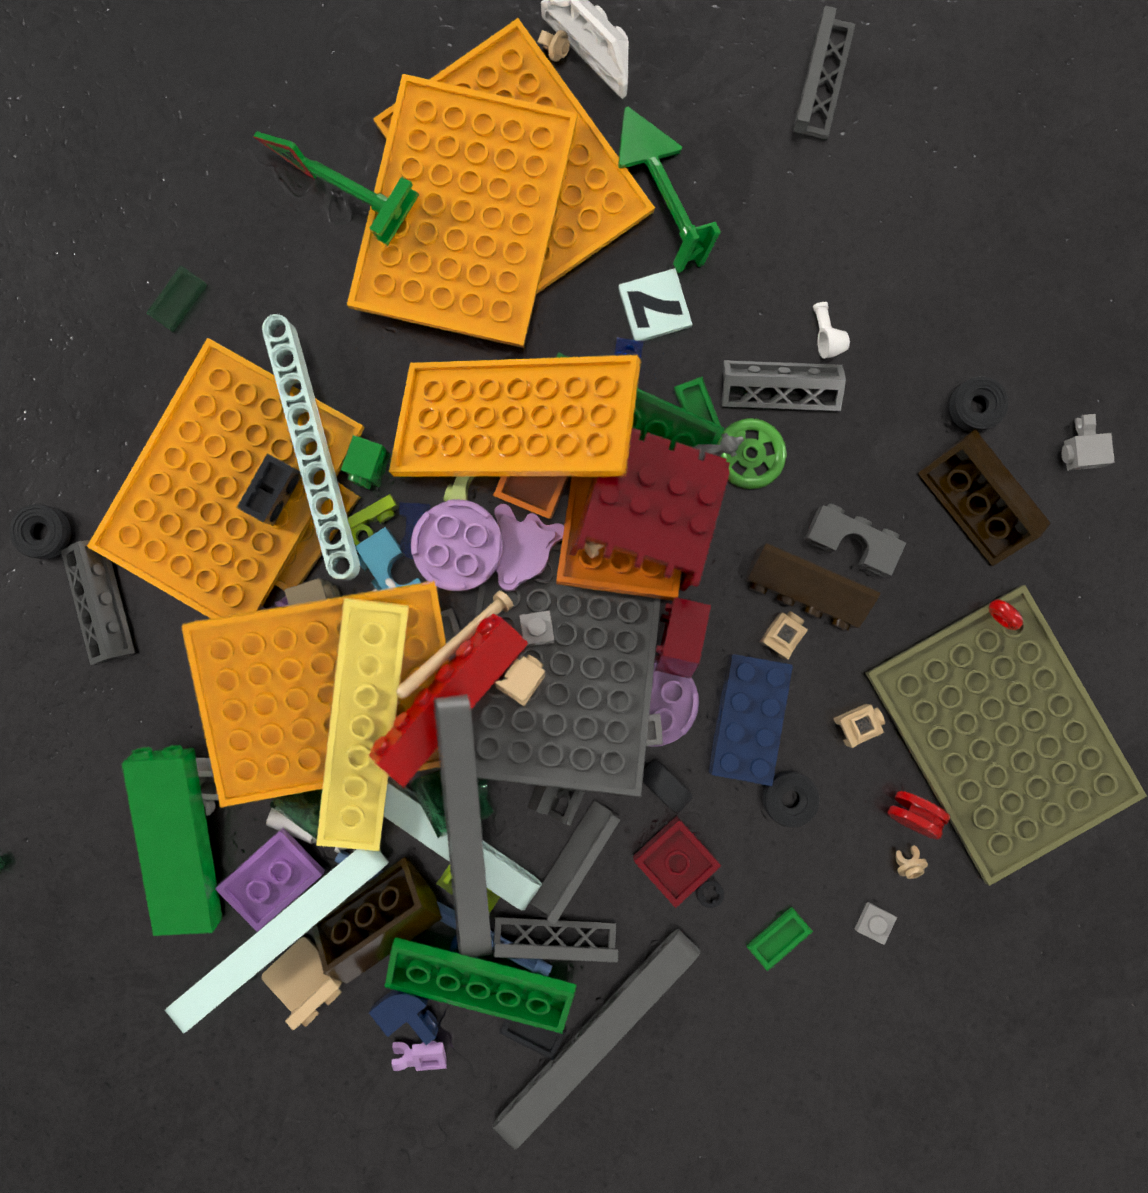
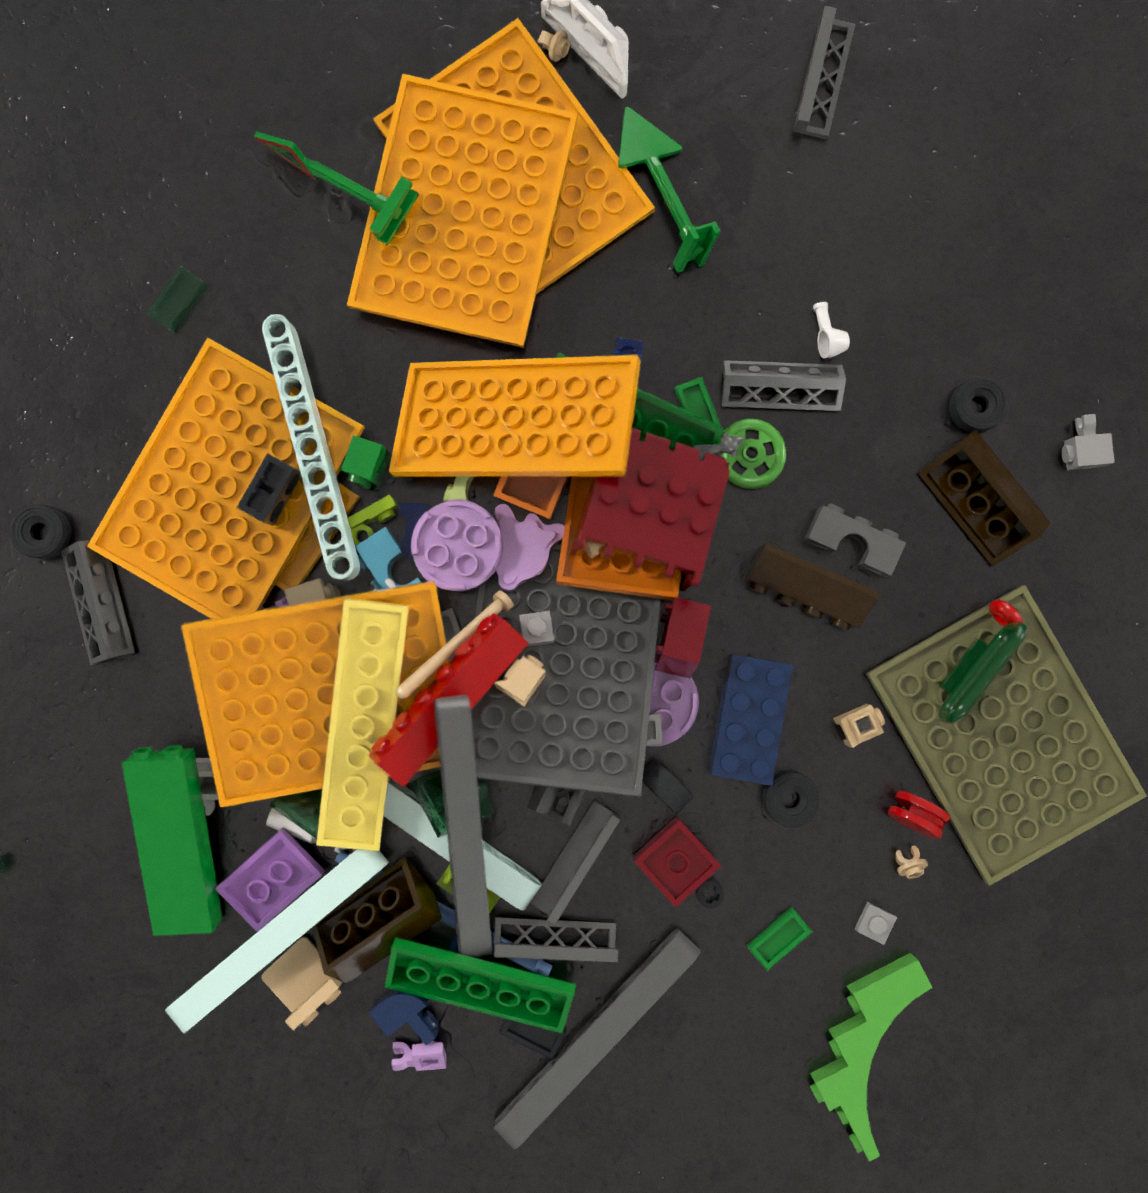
light aqua tile [618,268,692,343] -> none
tan window [759,611,808,660] -> none
none -> bright green arch [810,953,932,1162]
none -> dark green bar [938,622,1028,724]

